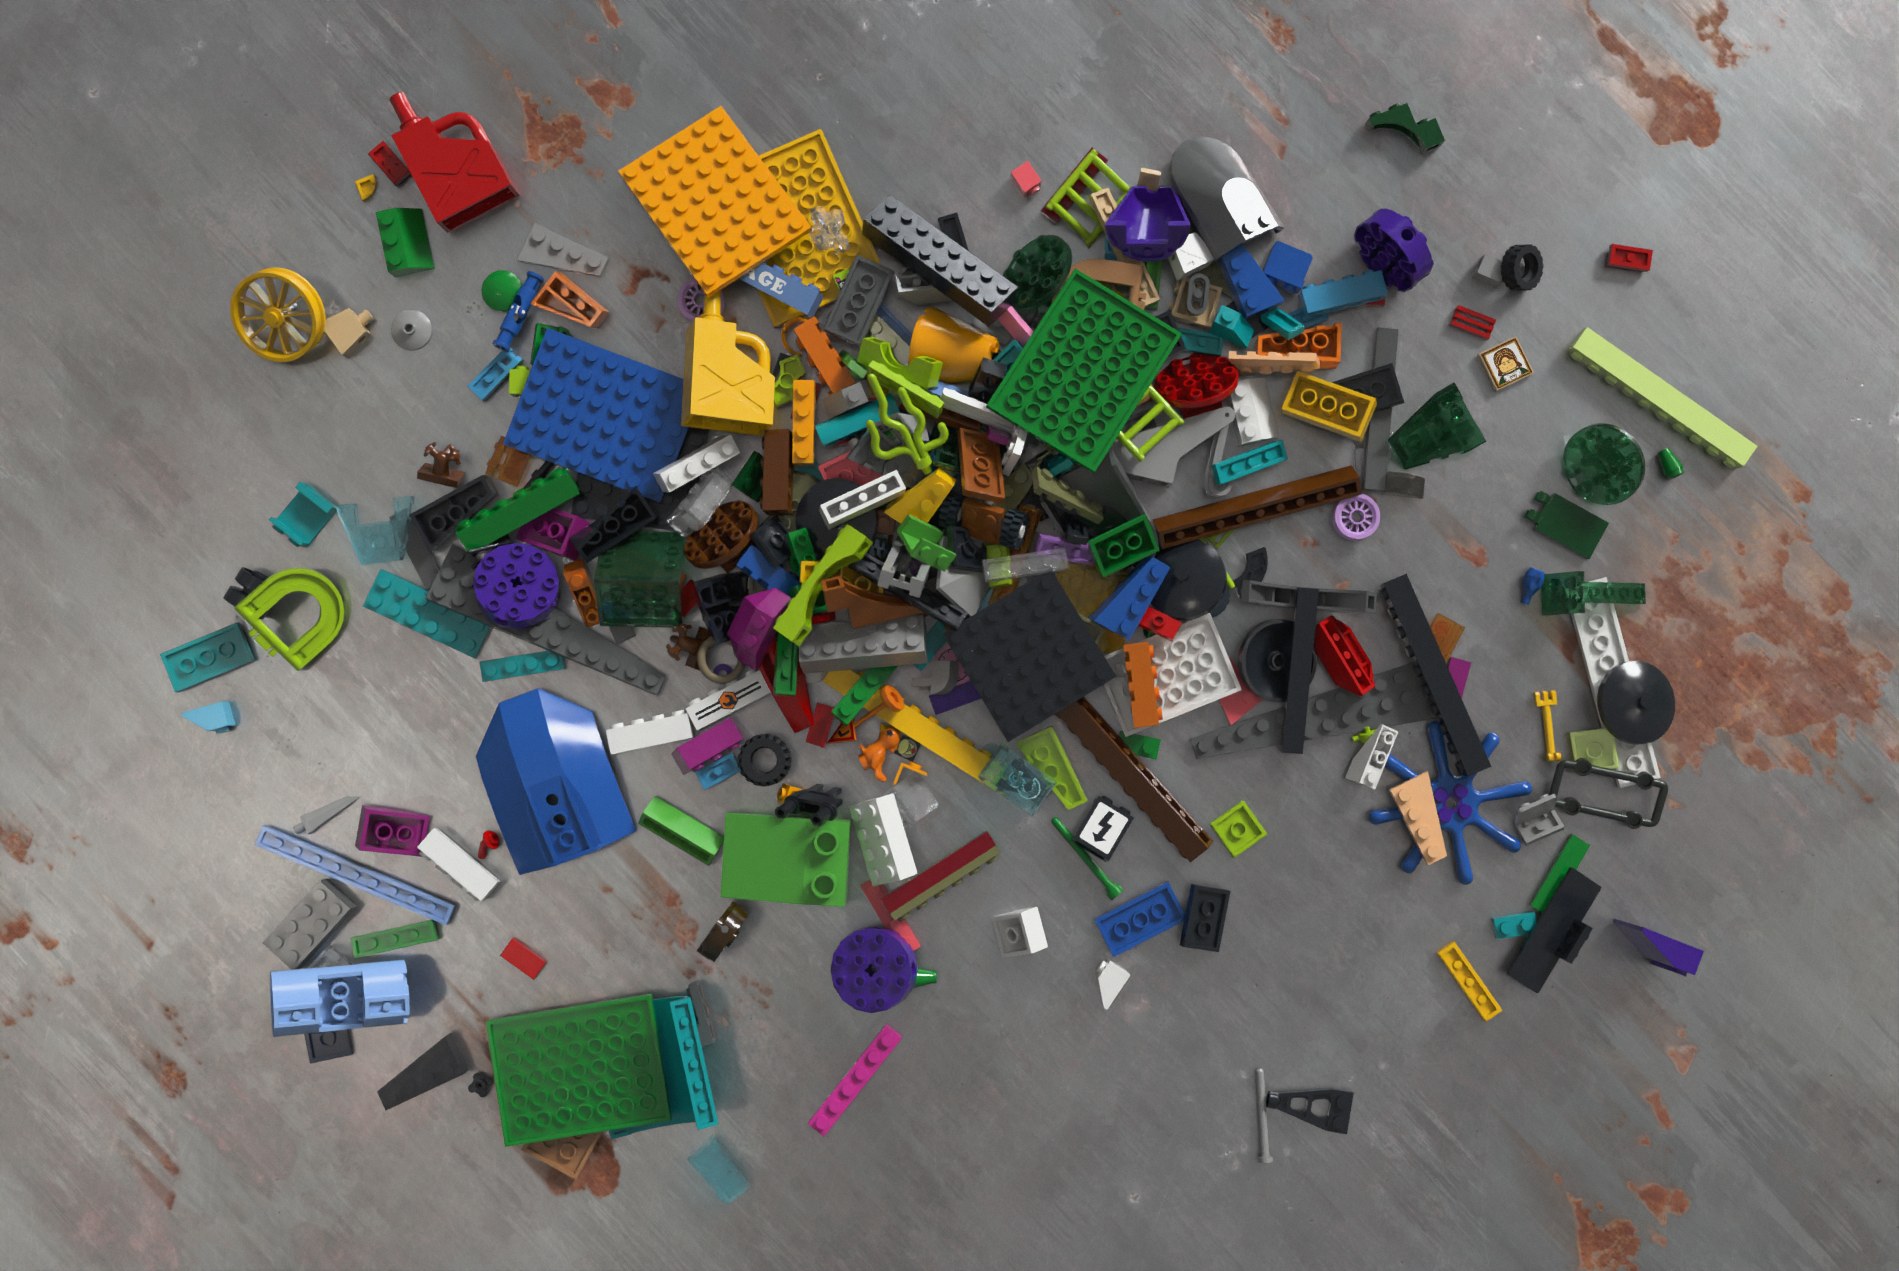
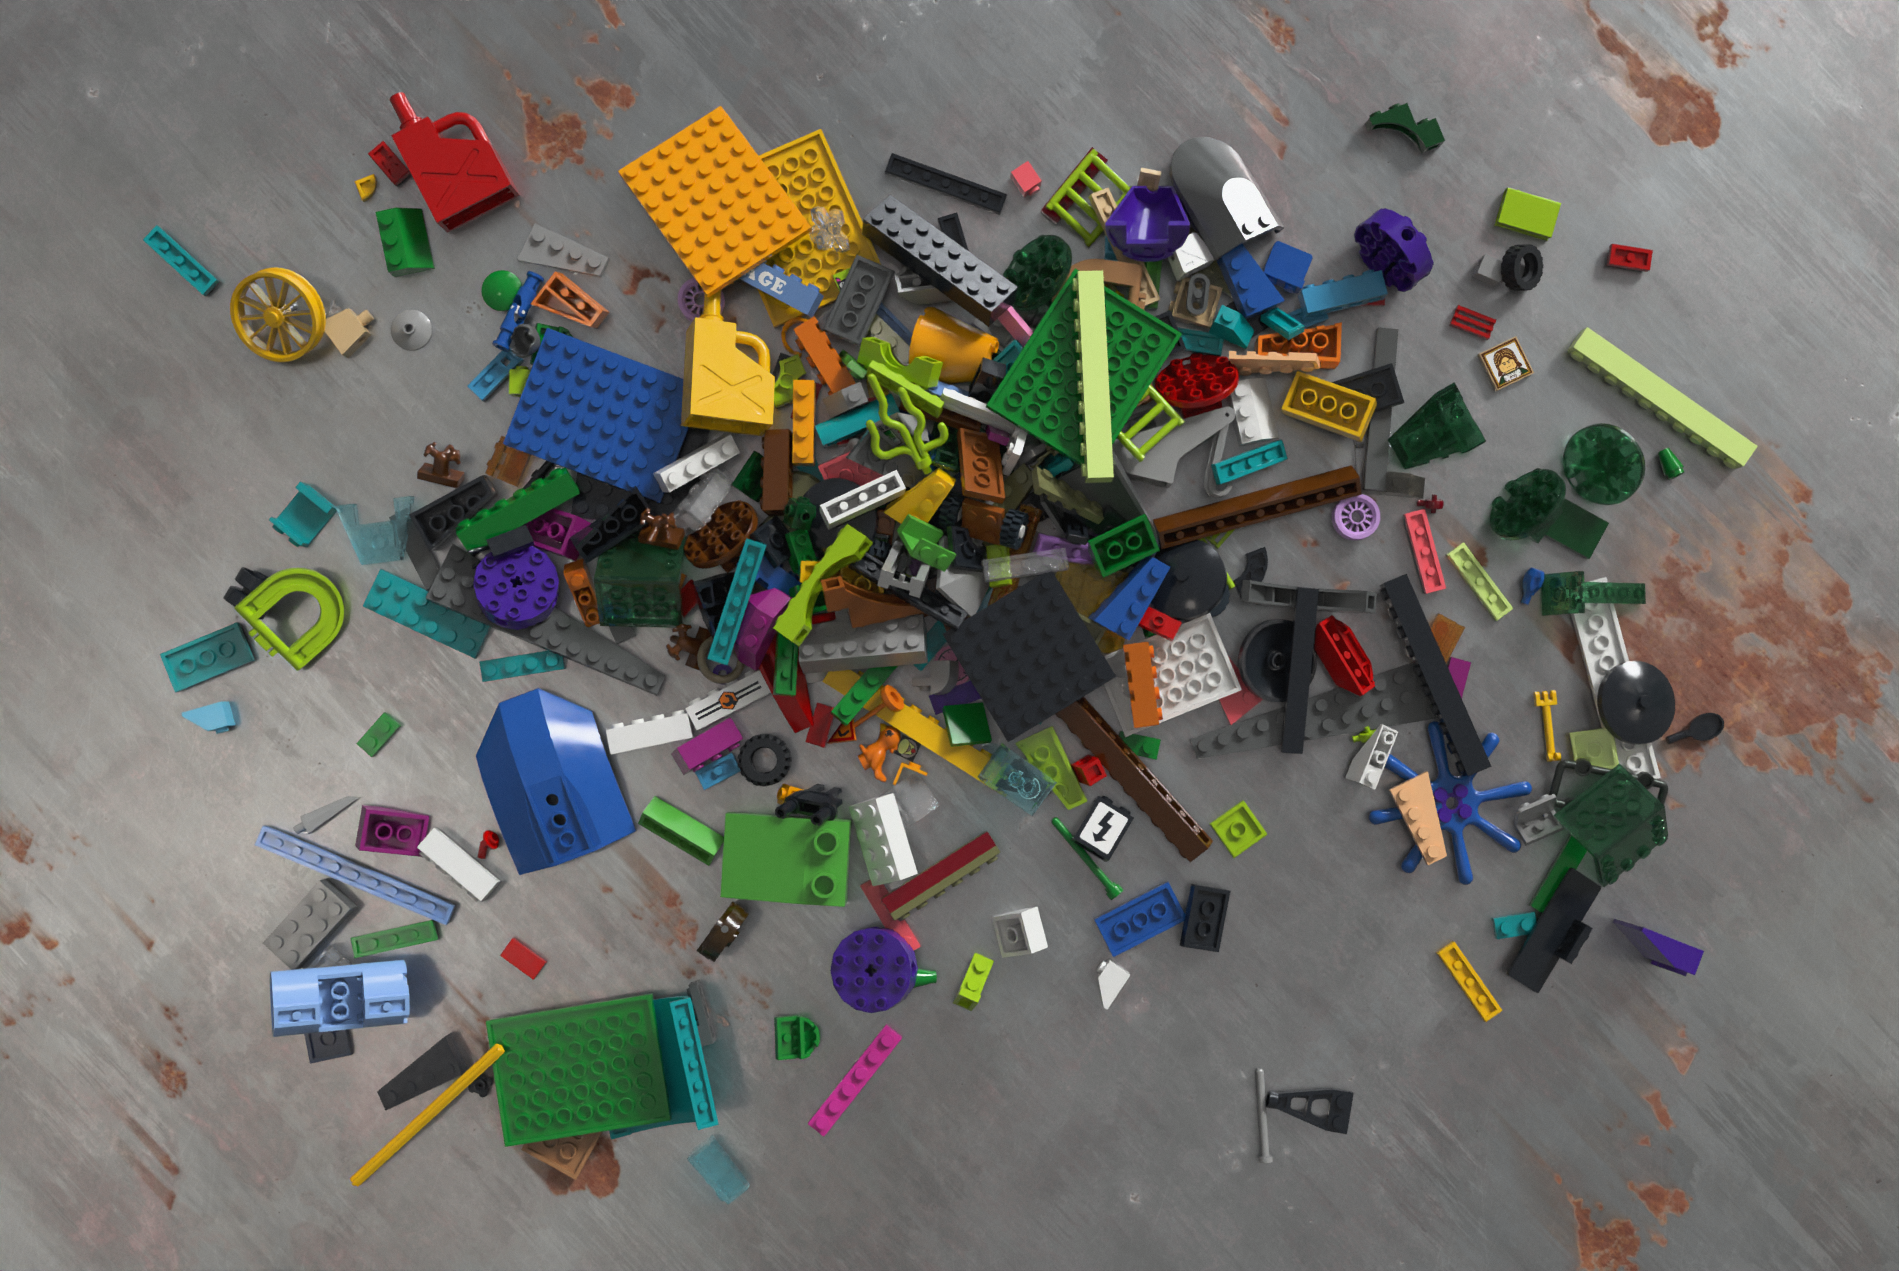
none -> teal plate [143,225,220,296]
none -> yellow axle [350,1044,505,1187]
none -> green plate [356,712,401,757]
none -> black tile [486,525,534,560]
none -> dark grey hair [510,324,541,358]
none -> reddish brown piece [638,508,685,550]
none -> teal plate [707,538,767,665]
none -> green slope [774,1015,820,1060]
none -> dark green brick [783,496,816,531]
none -> black tile [885,153,1007,215]
none -> green tile [942,702,992,747]
none -> lime bracket [953,953,994,1011]
none -> red brick [1071,754,1107,786]
none -> yellowish green brick [1072,270,1114,483]
none -> coral plate [1403,509,1446,594]
none -> dark red piece [1417,494,1444,514]
none -> yellowish green tile [1446,542,1513,621]
none -> clear green bracket [1490,468,1566,543]
none -> lime piece [1494,187,1561,241]
none -> clear green bracket [1554,763,1668,887]
none -> black piece [1665,713,1724,744]

